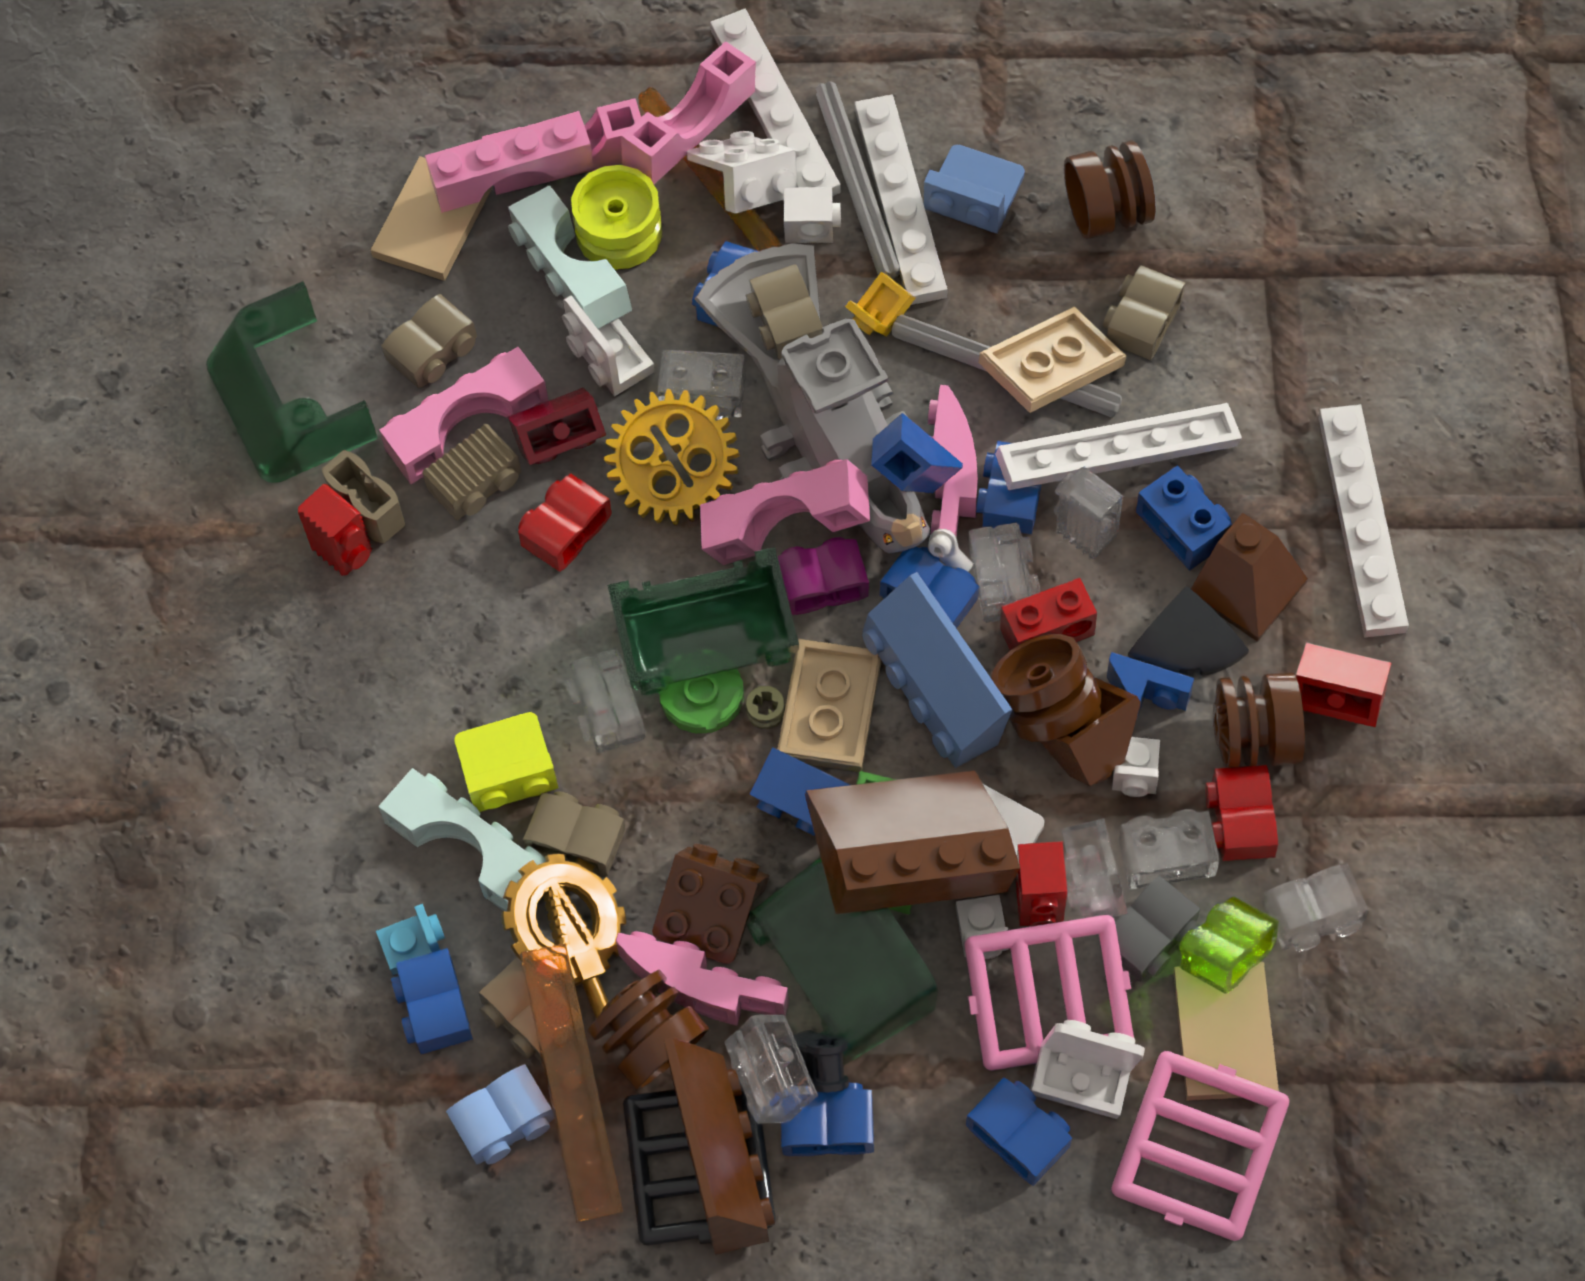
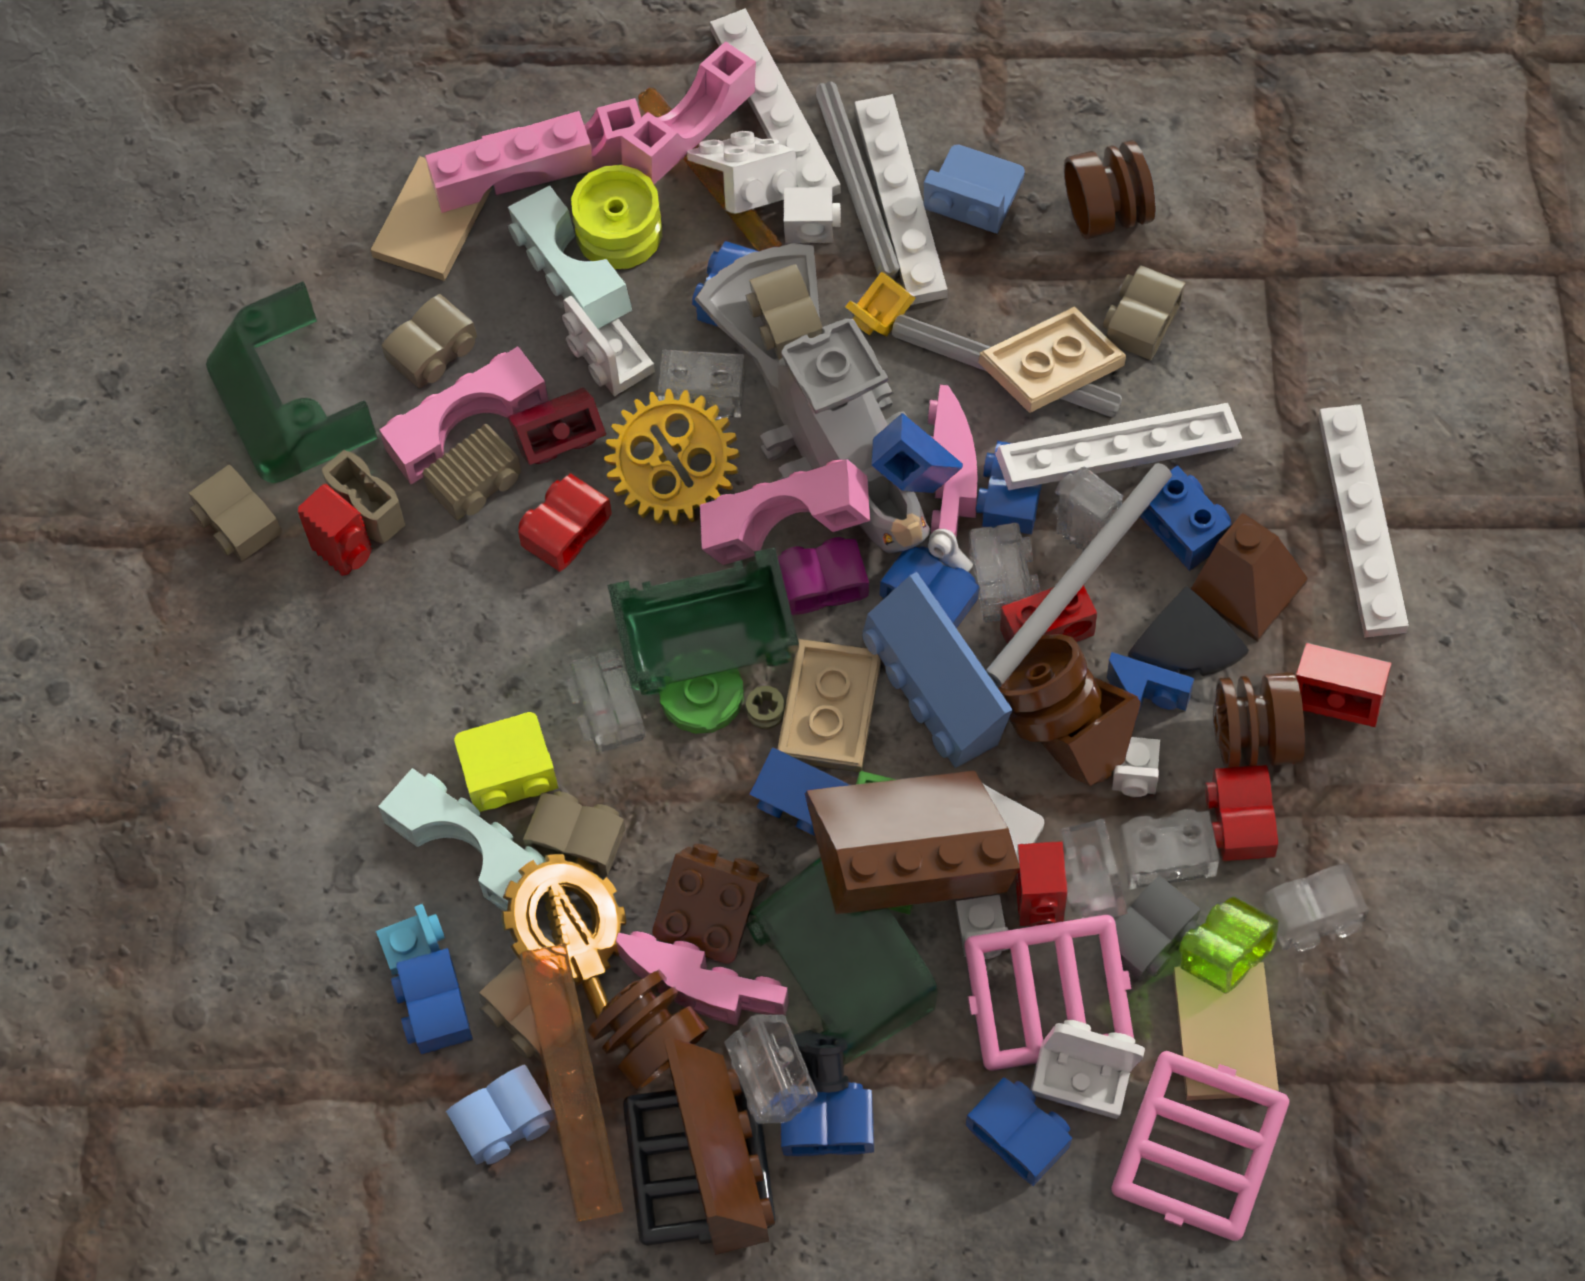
none -> dark tan brick [189,465,282,561]
none -> light grey piece [986,463,1172,687]

